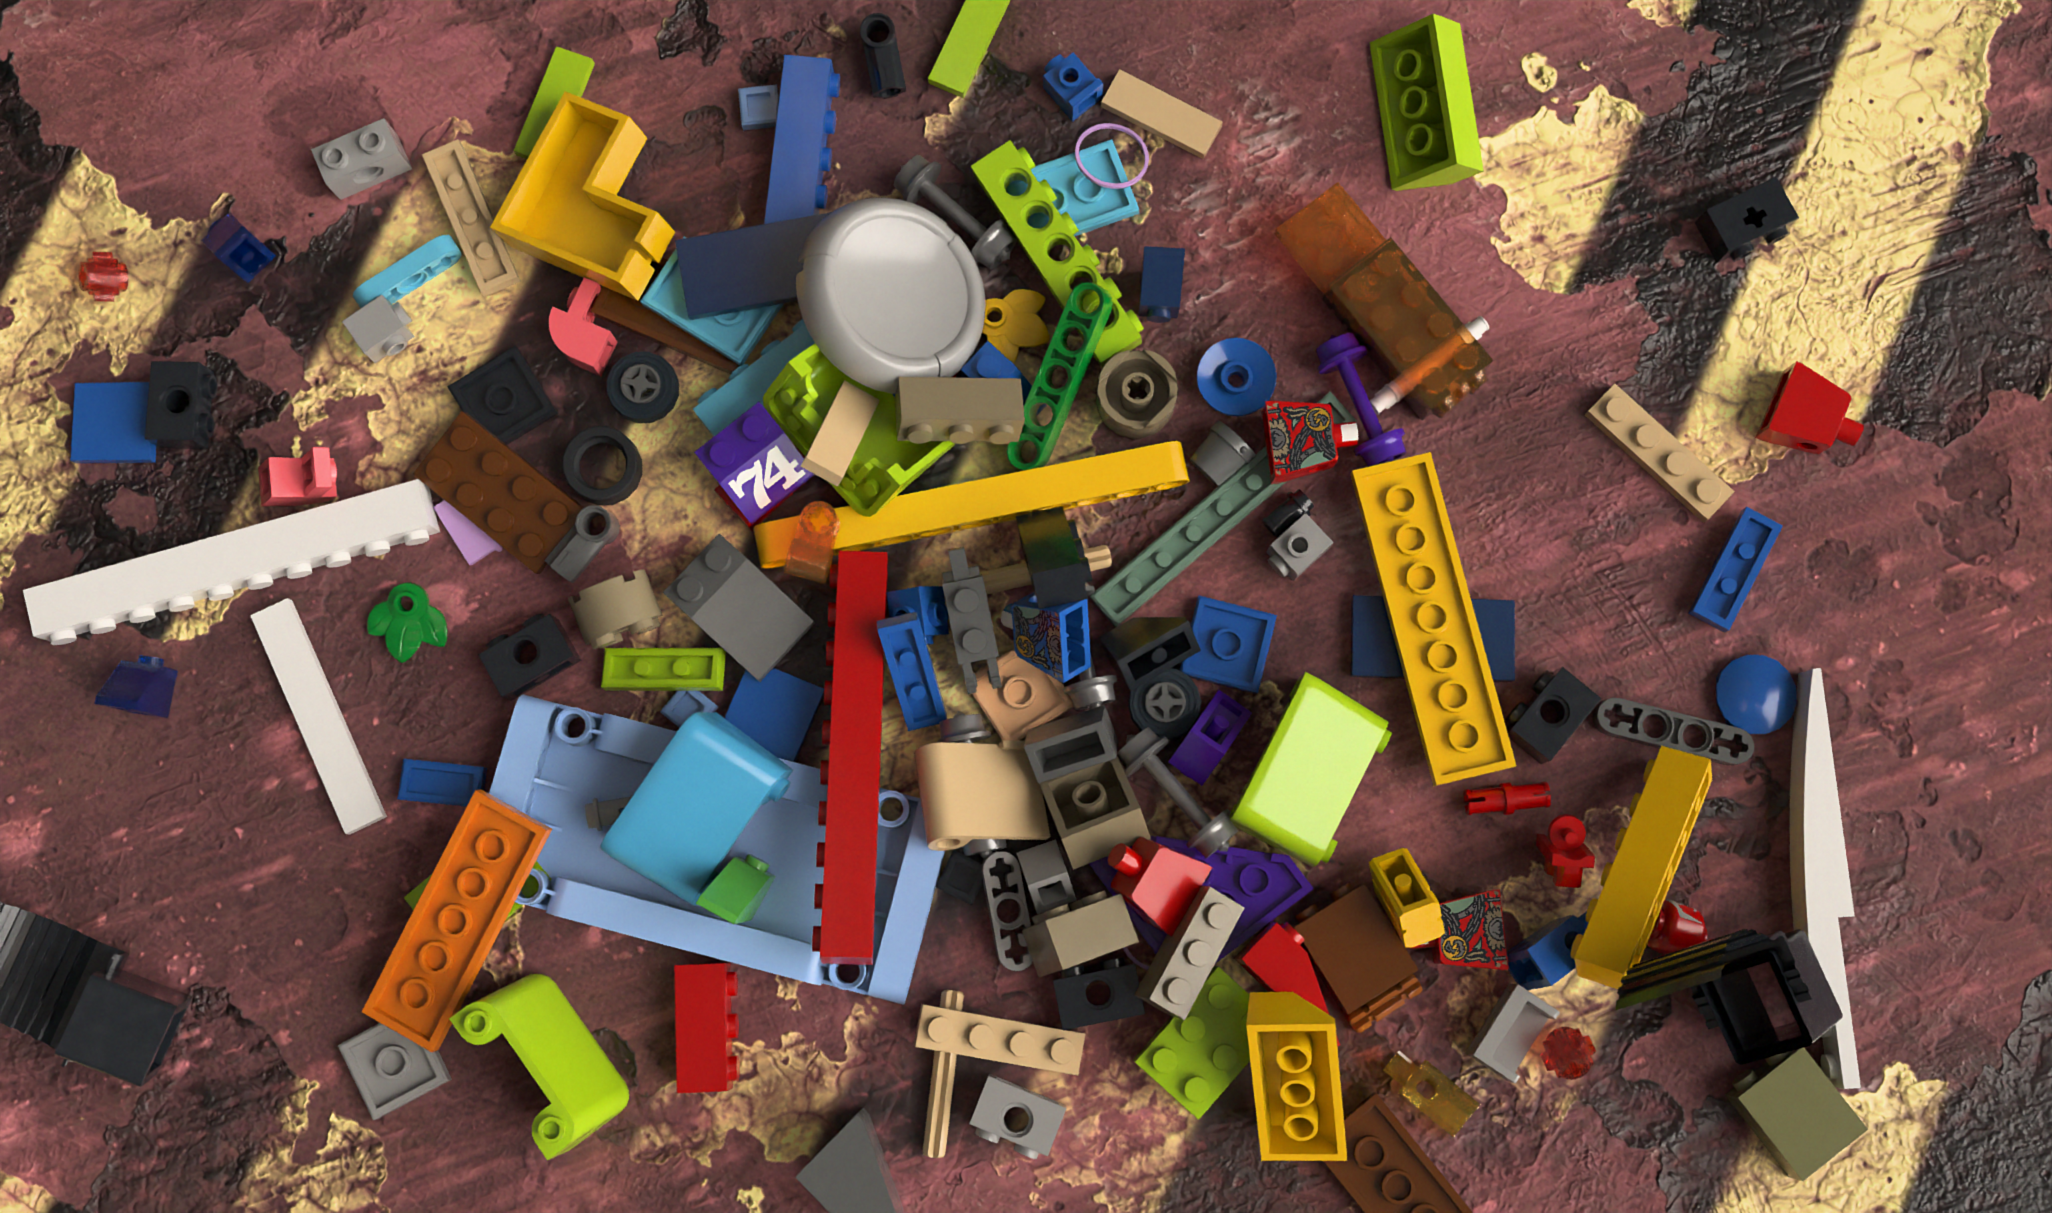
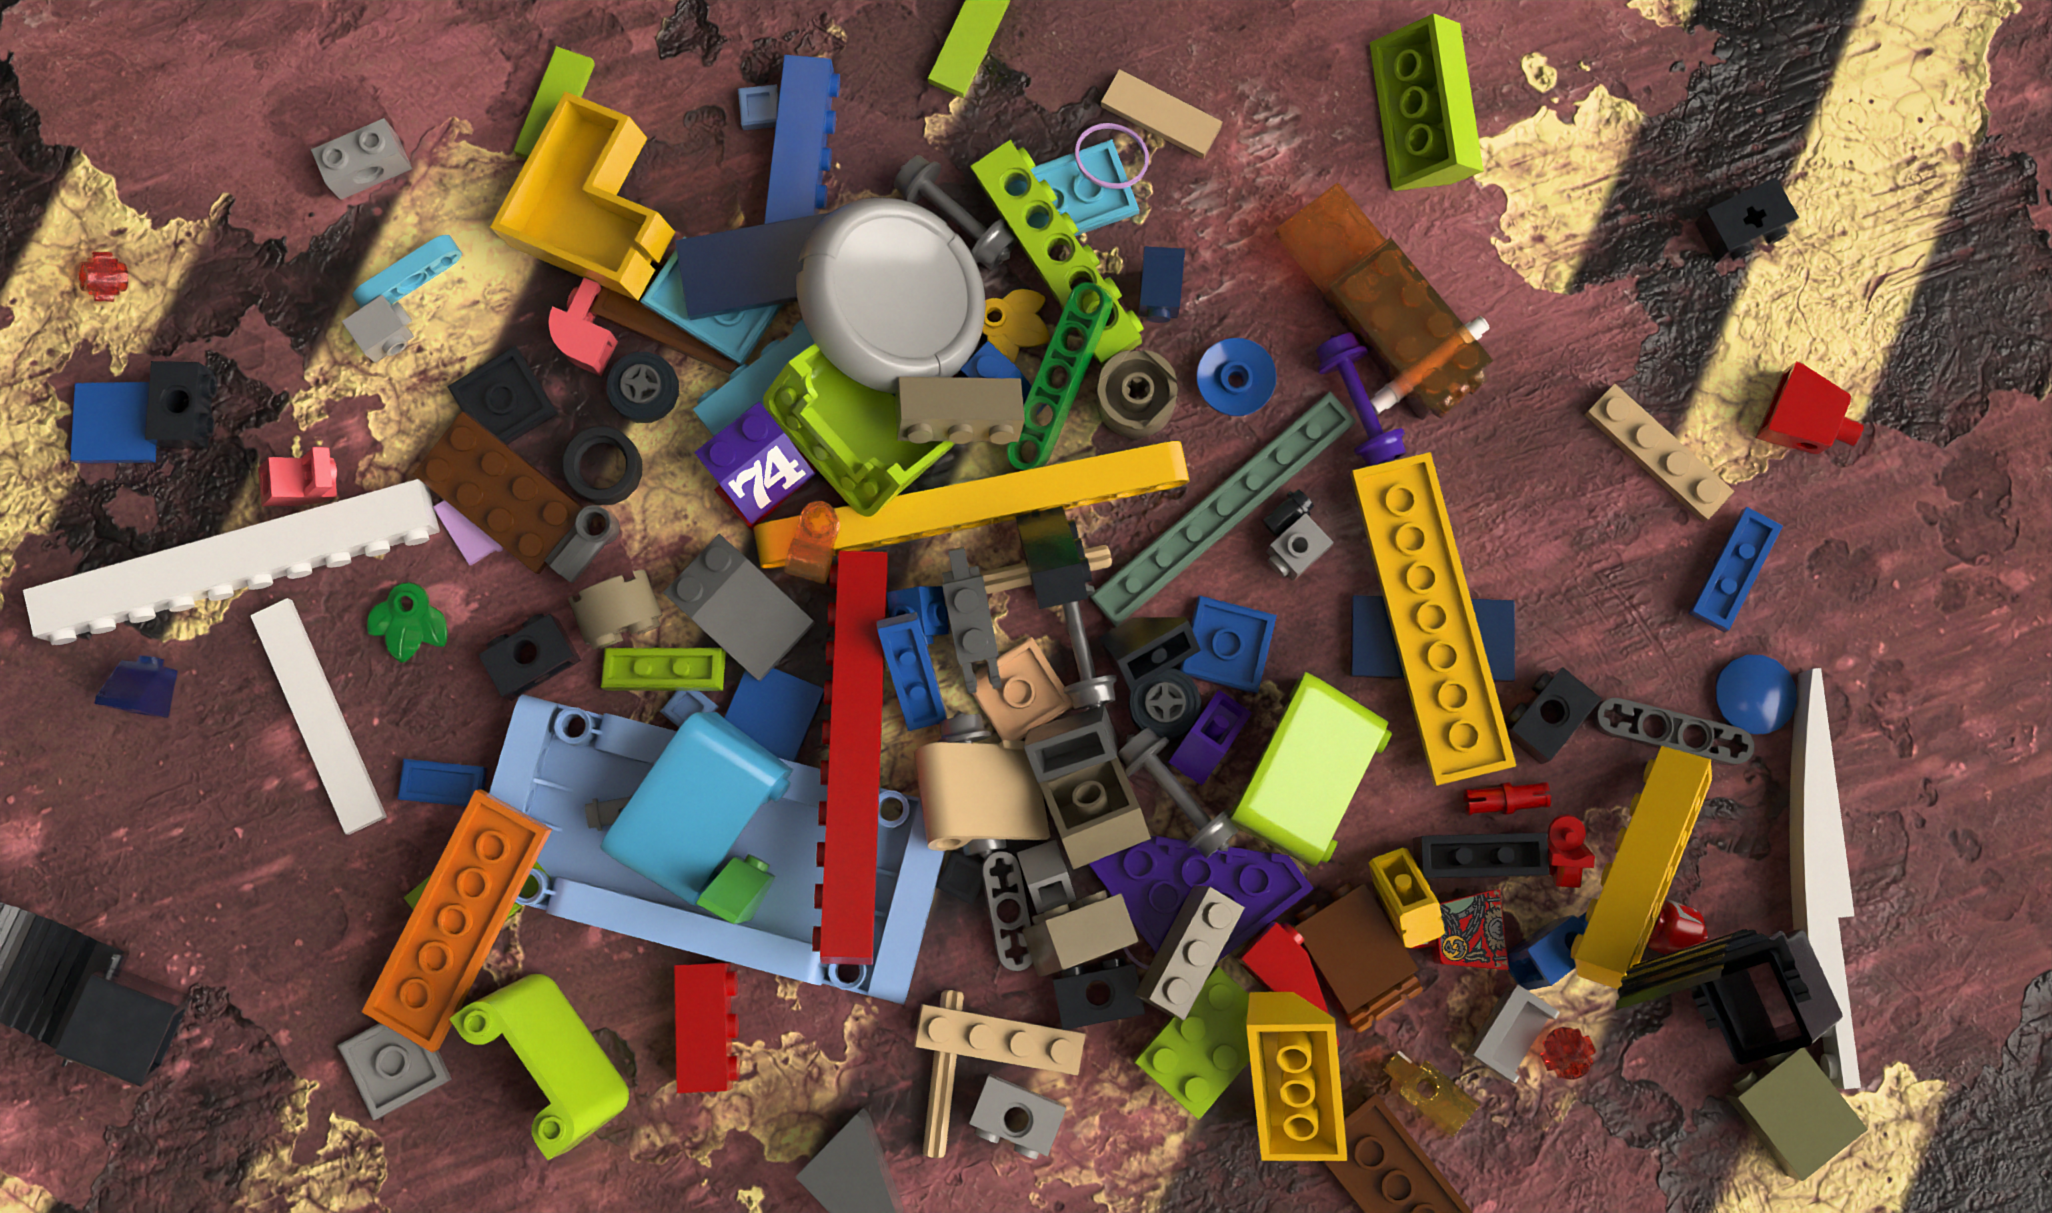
clear blue slope [201,213,276,283] -> none
tan plate [422,139,521,297] -> none
tan tile [801,380,880,486] -> none
black piece [860,13,906,99] -> none
torso [1001,592,1091,683] -> none
blue brick [1043,52,1103,122] -> none
red torso [1108,837,1212,937] -> none
dark grey piece [1189,420,1256,487] -> none
torso [1261,401,1358,485] -> none
none -> black brick [1413,833,1549,879]

